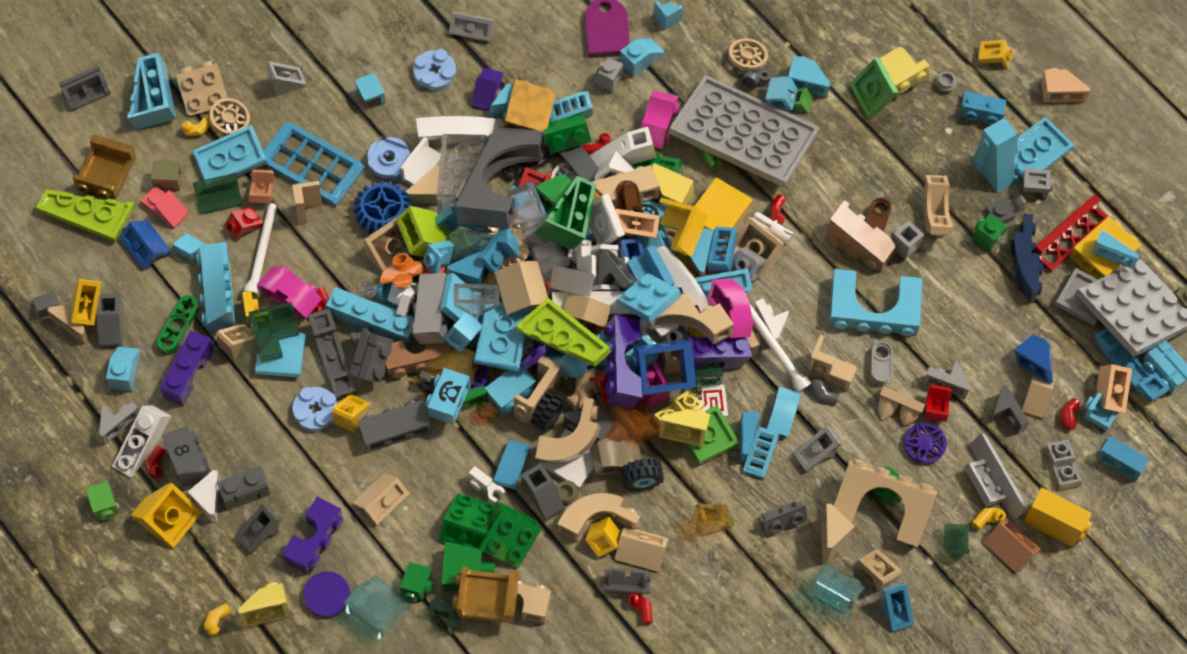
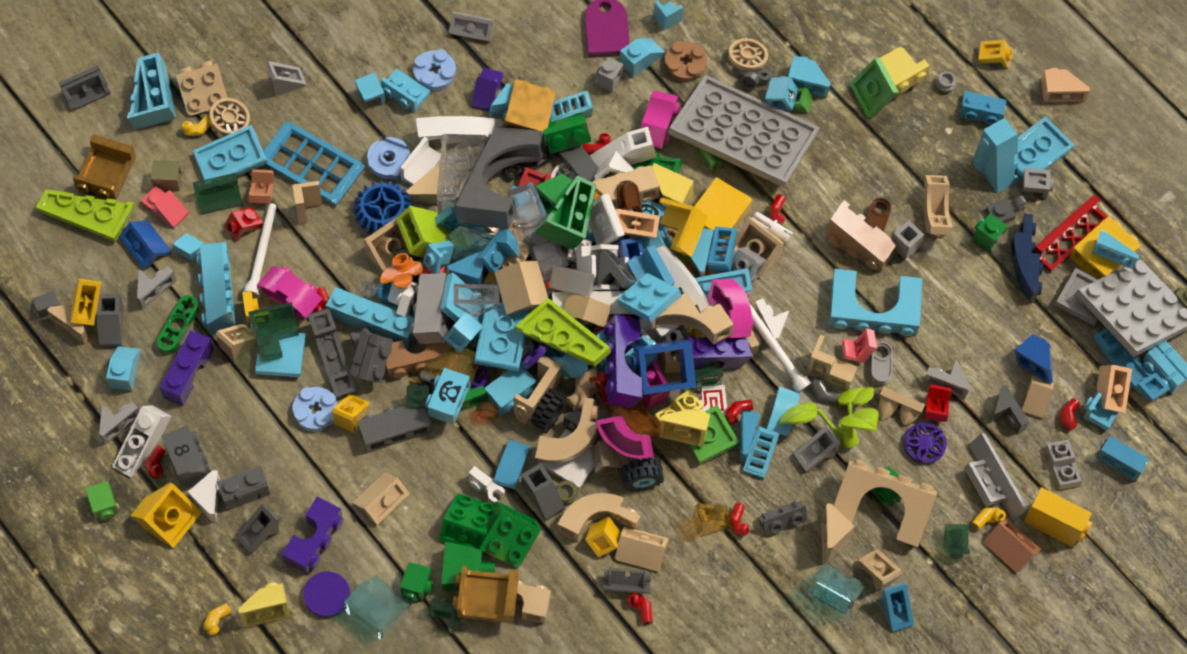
none -> light grey slope [137,266,176,309]
none -> medium azure bracket [380,69,431,112]
none -> clear green bracket [406,385,430,408]
none -> dark pink brick [596,416,654,458]
none -> medium nougat plate [665,41,707,82]
none -> red arm [725,399,753,424]
none -> red arm [729,503,749,537]
none -> lime plant [779,387,879,448]
none -> coral bracket [842,328,877,363]

